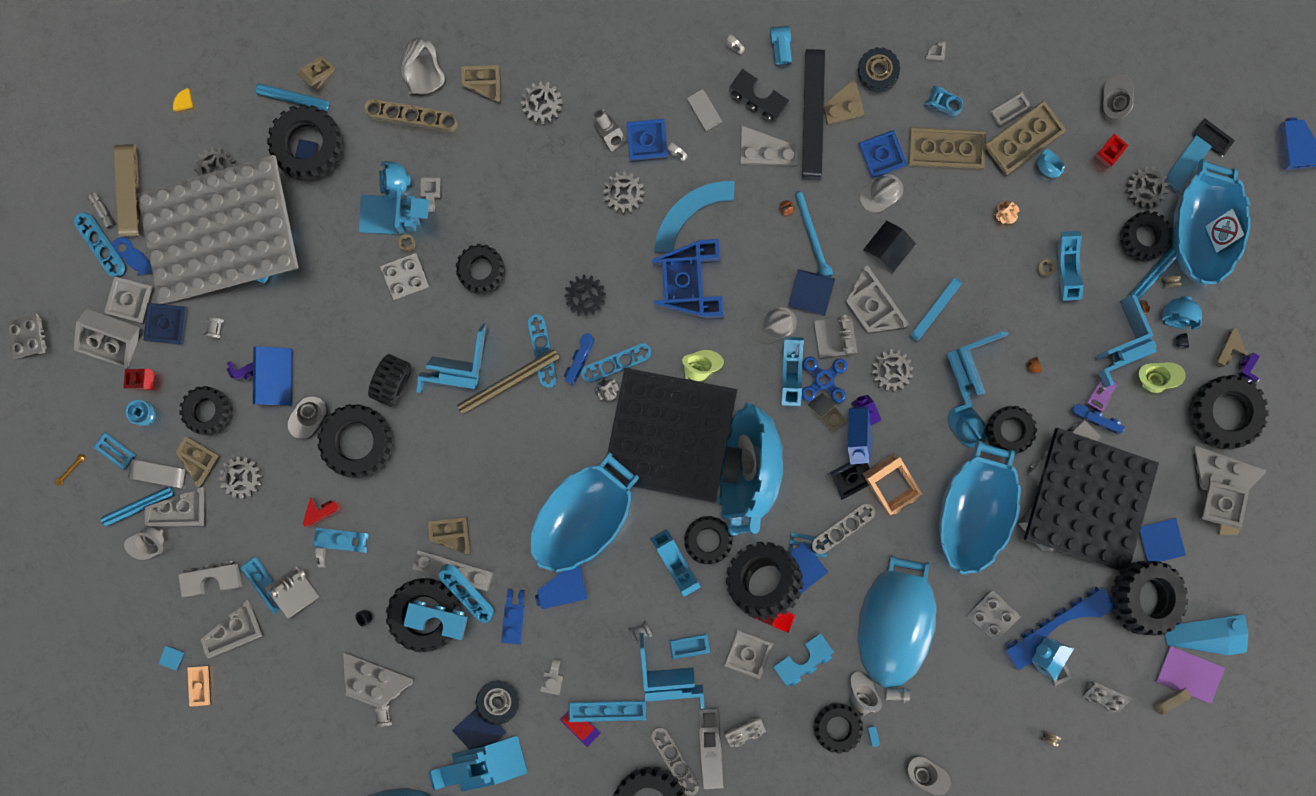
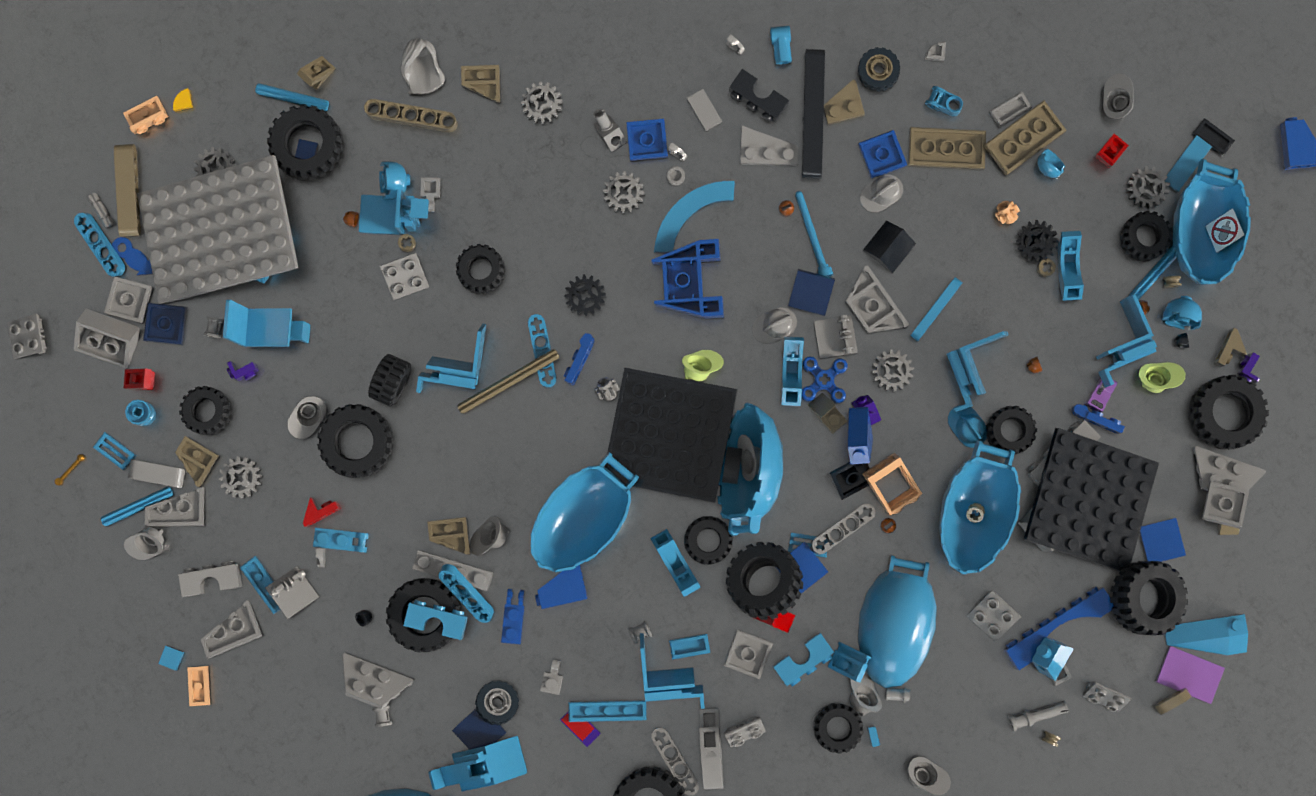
blue tile [253,346,291,406] -> none
dark azure beam [581,344,651,383] -> none
none -> light nougat bracket [123,96,169,134]
none -> dark azure piece [223,300,310,347]
none -> dark orange hinge [343,211,359,227]
none -> light grey piece [470,516,510,556]
none -> light grey tile [666,166,685,186]
none -> dark azure plate [828,642,872,683]
none -> dark orange hinge [880,518,896,533]
none -> dark tan bush [966,503,985,523]
none -> light grey pin [1008,701,1068,732]
none -> black gear [1016,220,1059,262]

